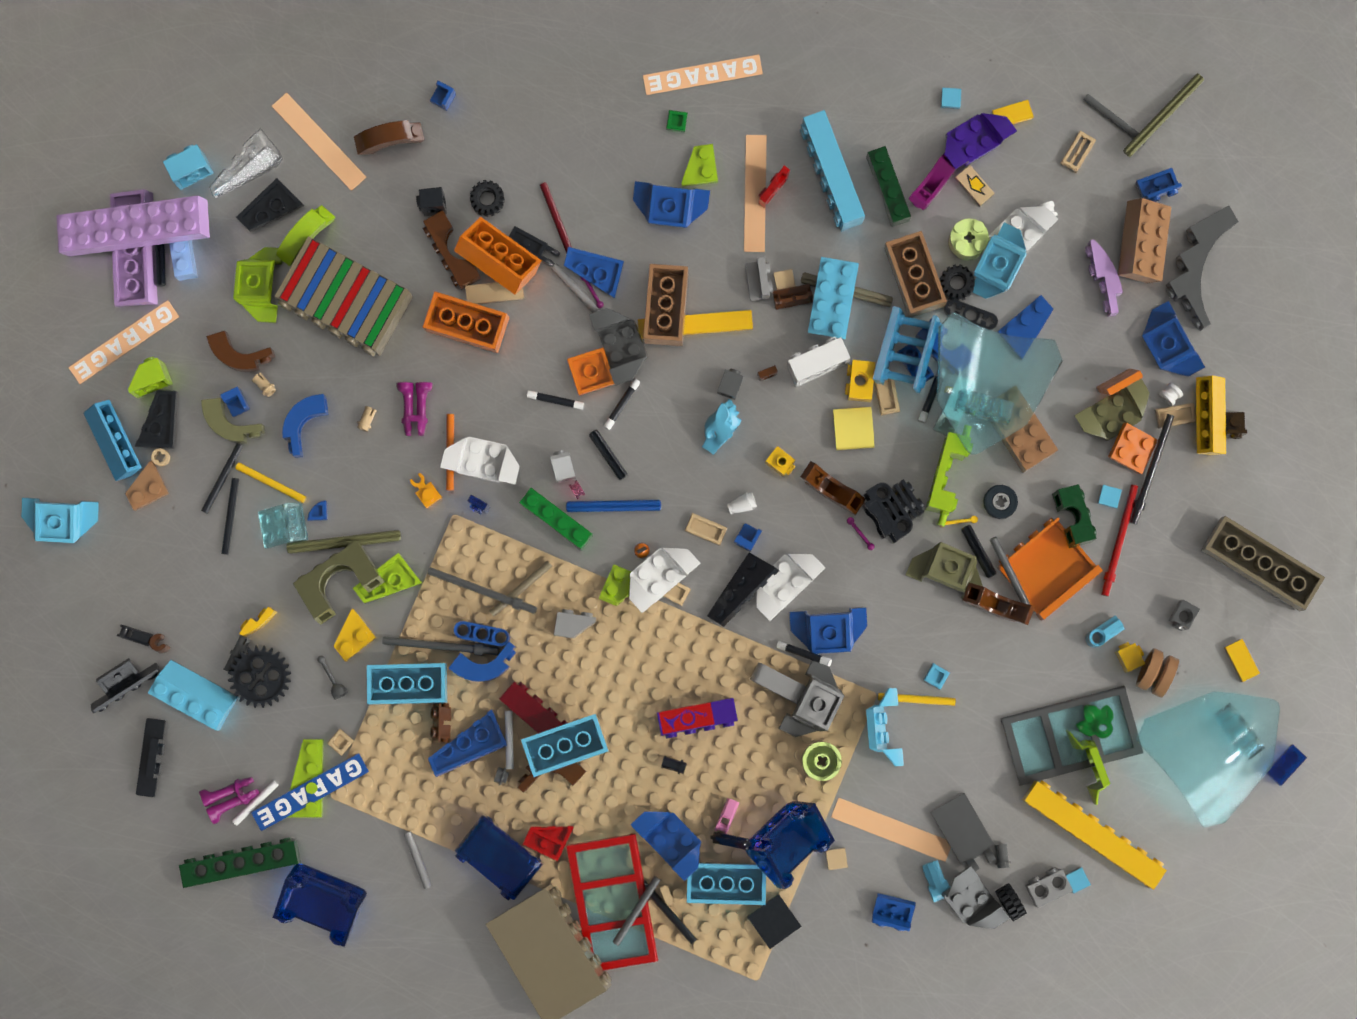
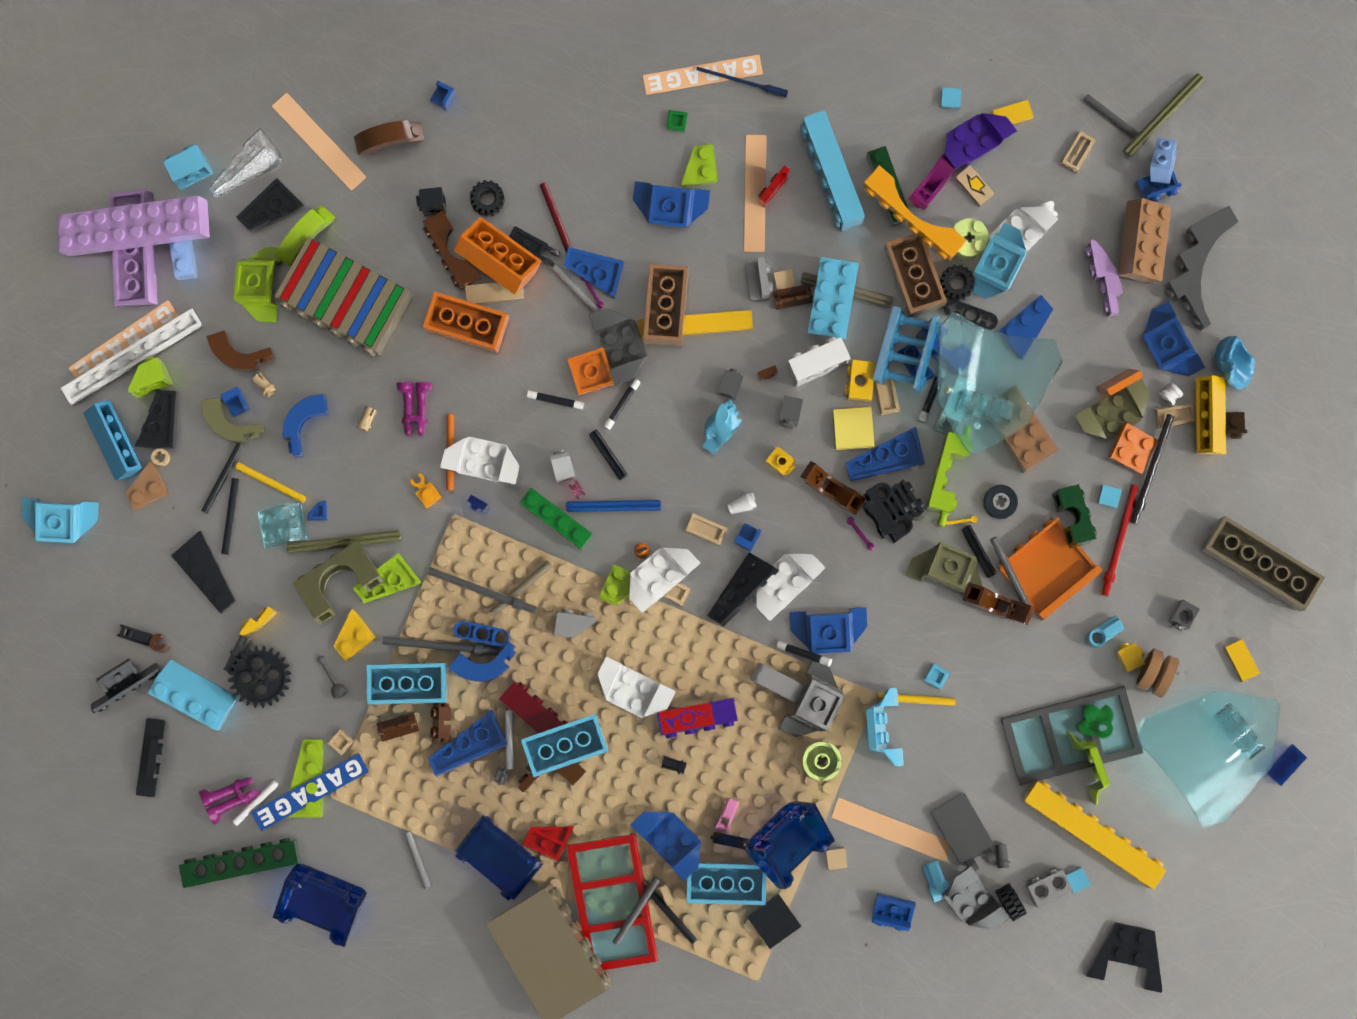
black axle [153,244,166,287] -> none
none -> white plate [61,308,203,405]
none -> black wing [171,531,236,614]
none -> reddish brown hinge [377,712,419,742]
none -> white piece [598,656,676,718]
none -> dark blue piece [696,67,788,97]
none -> dark grey brick [778,395,803,429]
none -> blue wing [845,427,925,482]
none -> light orange arch [863,165,967,261]
none -> black wing [1086,922,1162,993]
none -> light blue brick [1150,138,1176,184]
none -> dark azure piece [1214,336,1256,390]

